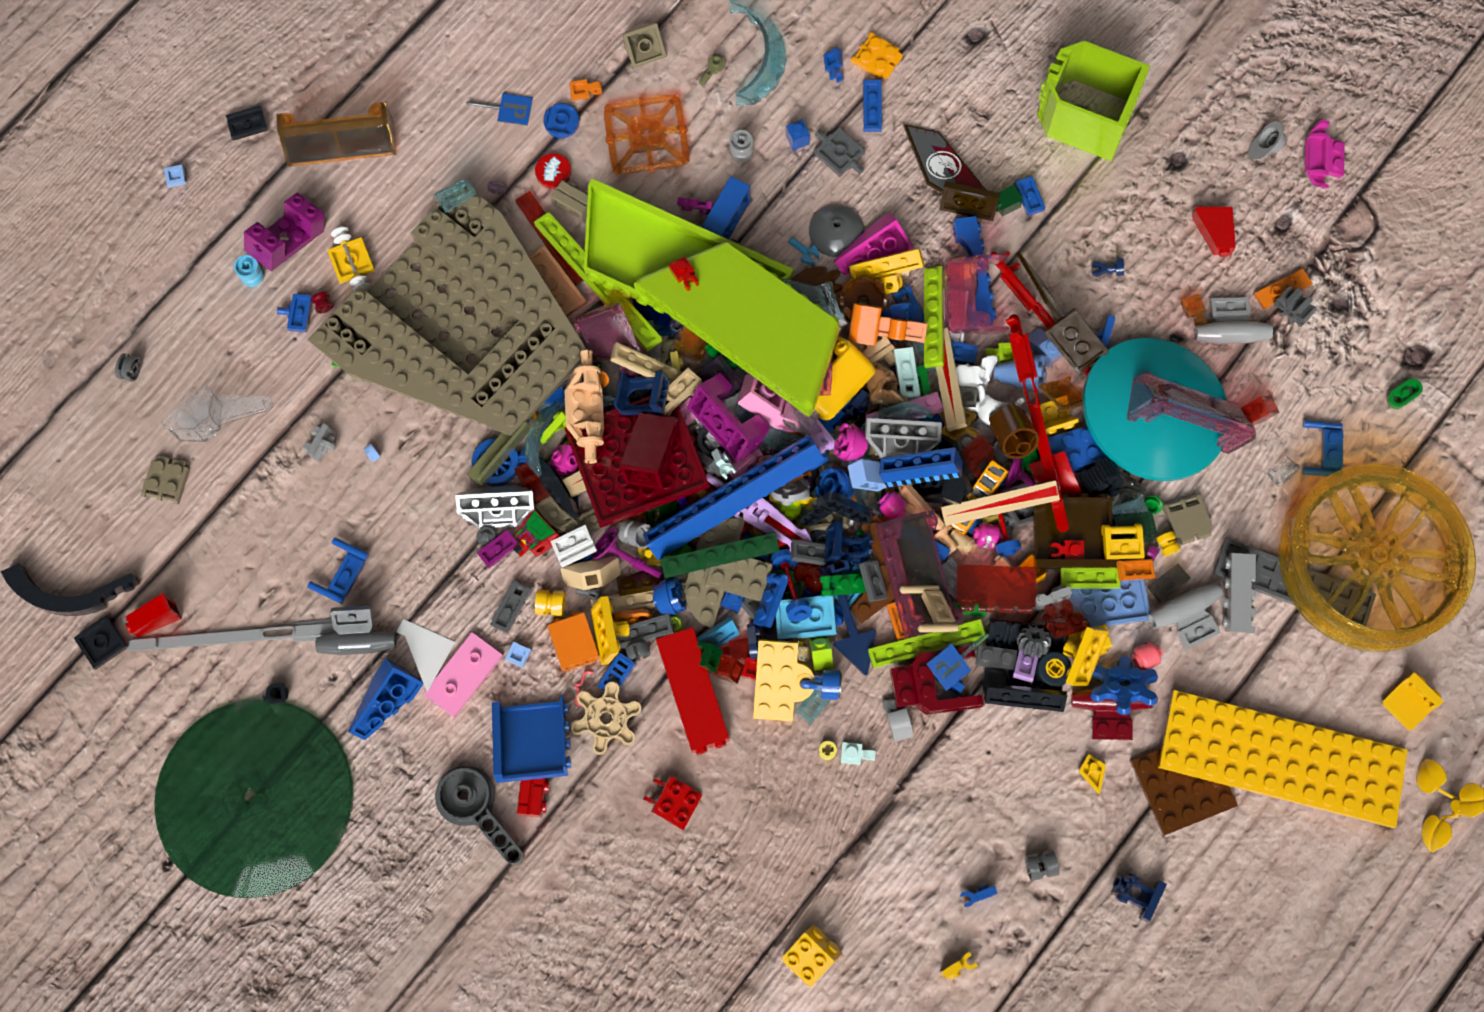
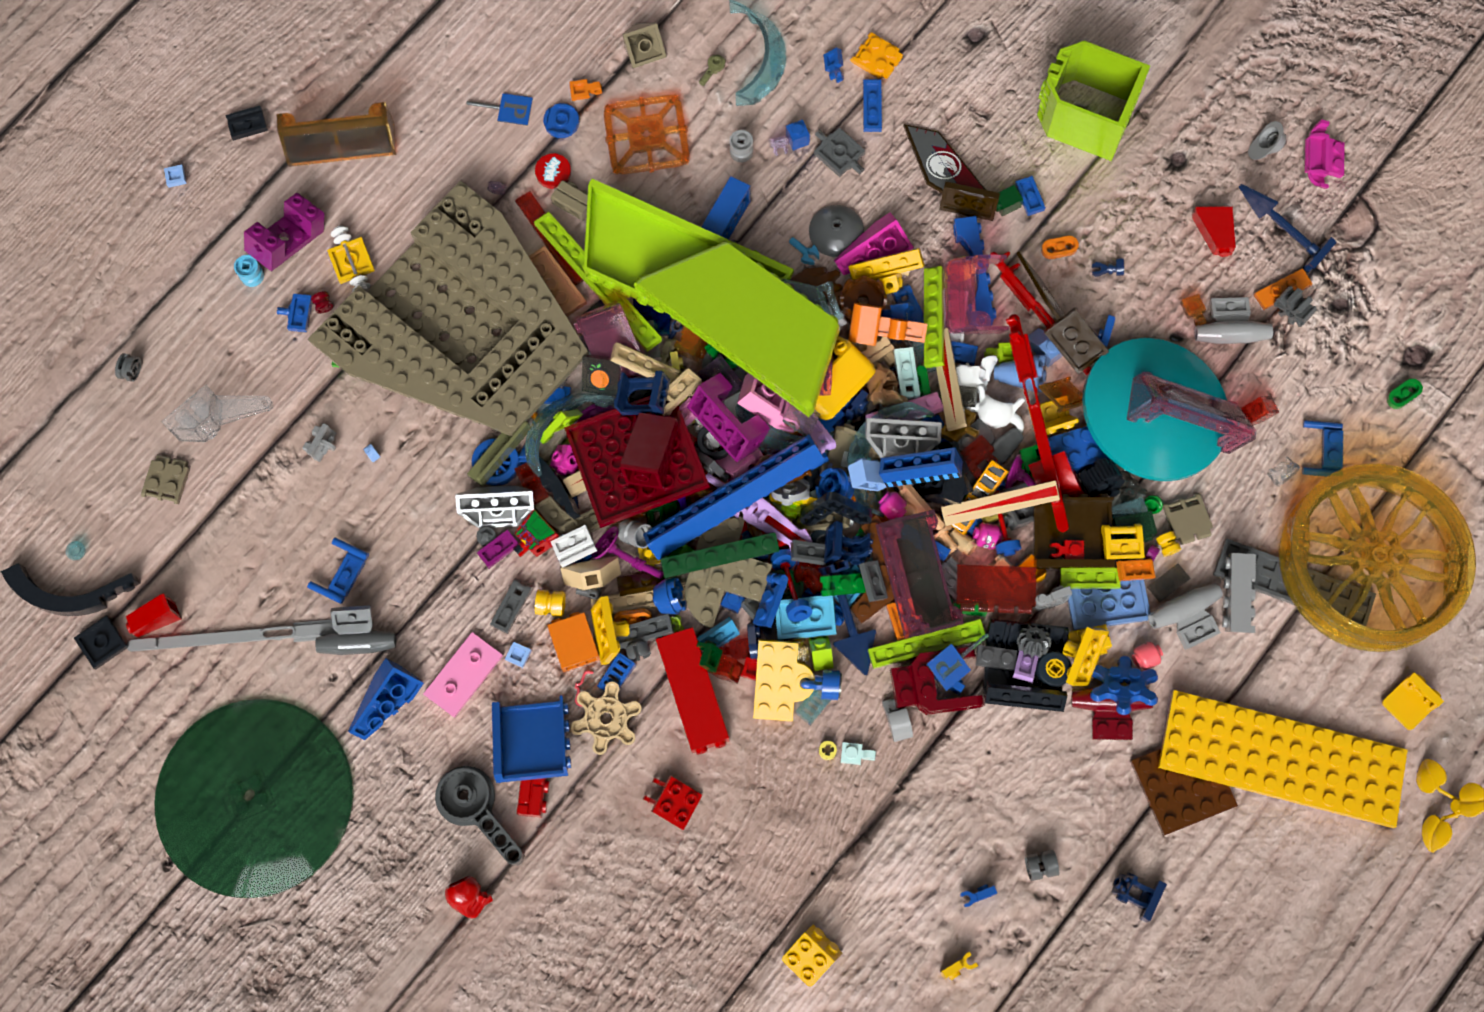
black plate [262,683,288,705] -> none
white sticker [396,619,455,691] -> none
clear light blue slope [434,178,477,213] -> none
light nougat plate [565,350,604,464] -> none
red plate [668,256,699,291] -> none
magenta wing [677,197,714,215] -> none
light aqua plate [711,448,736,479] -> none
dark pink cone [834,423,868,461] -> none
tan plate [899,585,958,632] -> none
reddish brown cylinder [989,403,1039,459] -> none
clear red plate [1043,599,1090,638] -> none
yellow piece [1078,754,1106,794] -> none
none -> clear light blue plate [66,541,86,560]
none -> red piece [445,876,493,919]
none -> clear purple tile [769,136,789,156]
none -> orange plate [1041,236,1079,259]
none -> dark blue piece [1239,184,1337,273]

